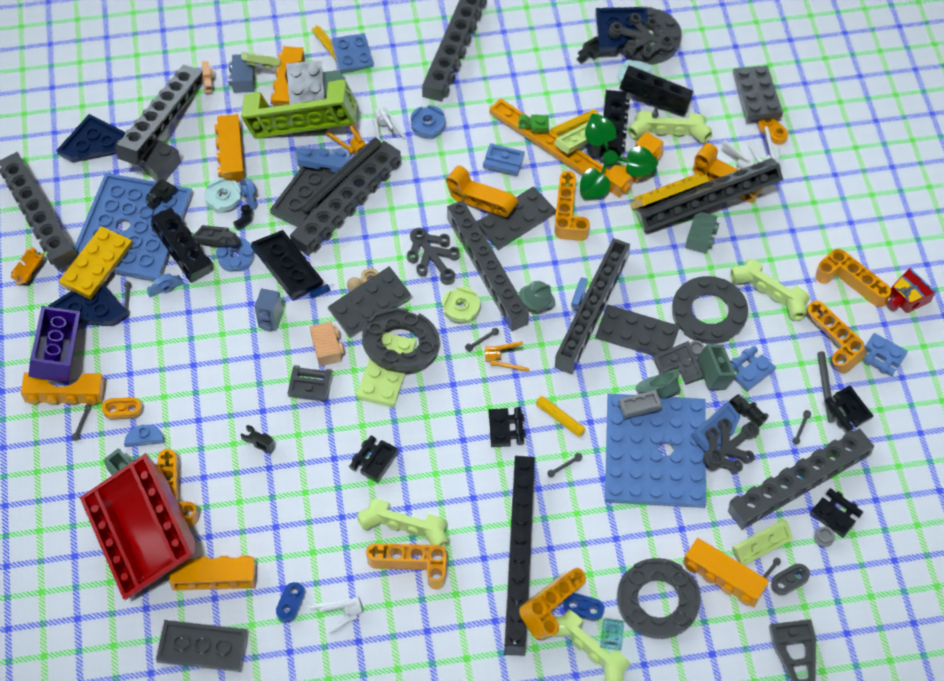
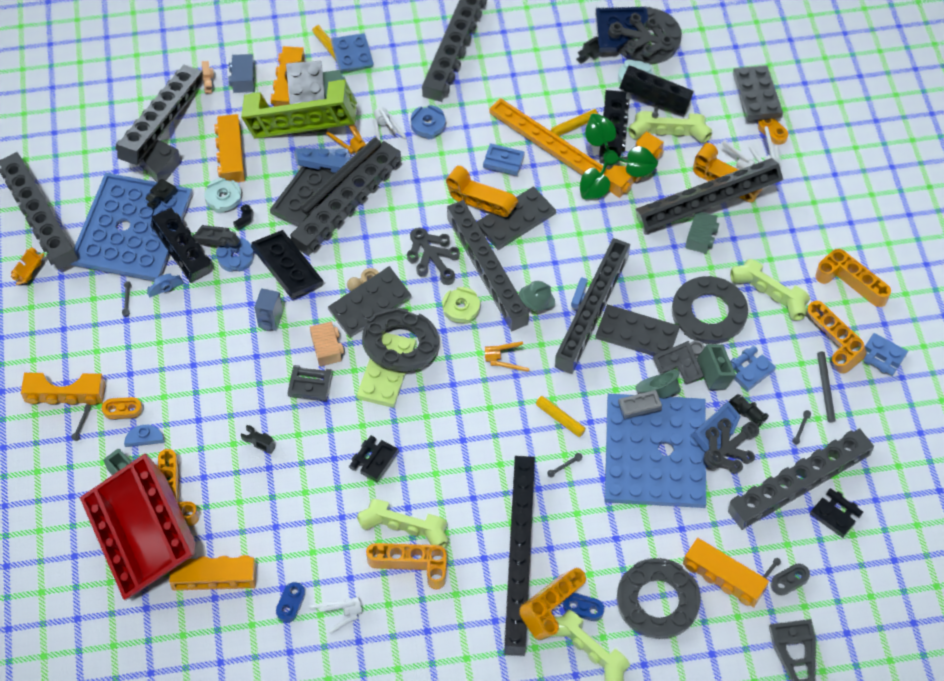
dark purple brick [28,306,80,382] -> none
dark blue plate [48,284,128,325] -> none
dark blue plate [56,114,125,162] -> none
yellow plate [58,226,133,300] -> none
dark grey plate [156,620,248,672] -> none
medium blue plate [240,178,257,210] -> none
yellowish green plate [241,52,280,68] -> none
blue piece [306,284,334,298] -> none
dark grey hinge [465,328,499,352] -> none
black plate [488,407,526,448] -> none
bright green plate [518,114,549,133] -> none
yellowish green plate [554,122,589,154] -> none
light orange beam [554,171,590,241] -> none
clear light blue plate [600,618,624,650] -> none
yellow plate [630,173,709,209] -> none
yellowish green plate [732,519,793,566] -> none
light grey plate [814,527,835,547] -> none
black plate [824,385,874,432] -> none
red torso [887,268,936,313] -> none

